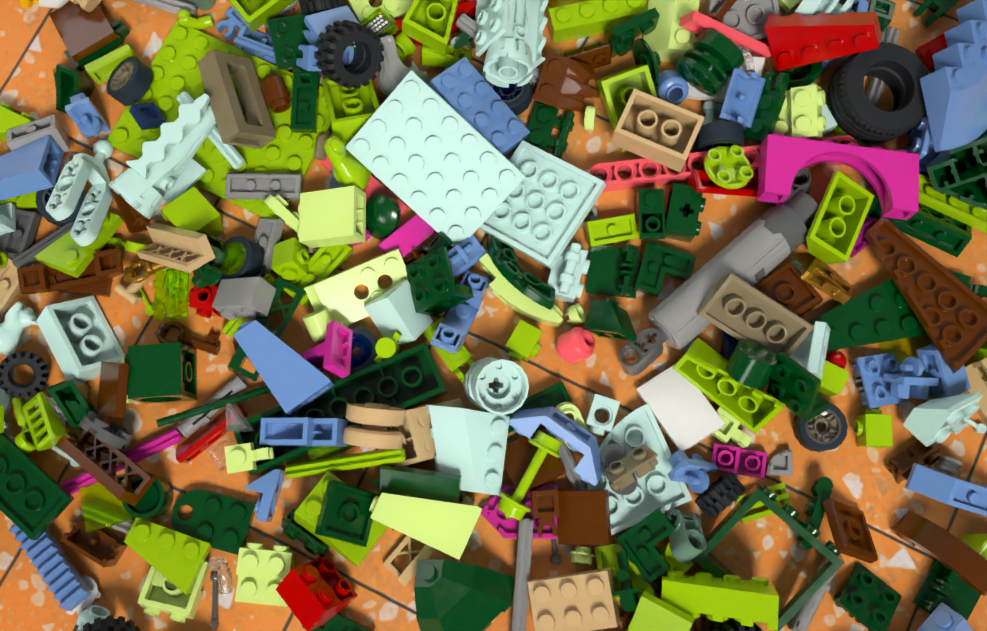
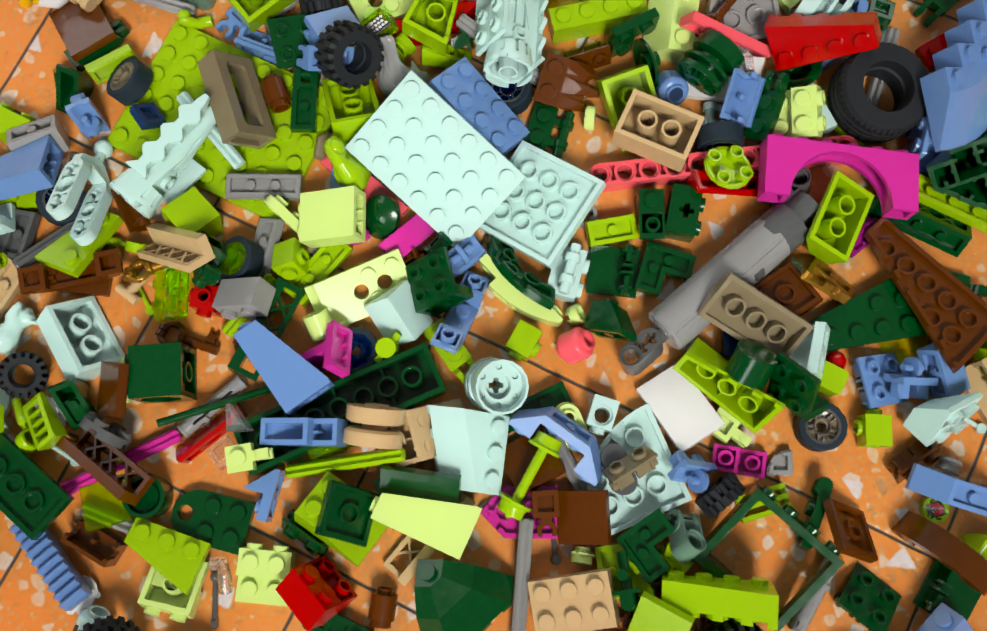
none -> reddish brown brick [368,586,398,629]
none -> tile [919,497,949,523]

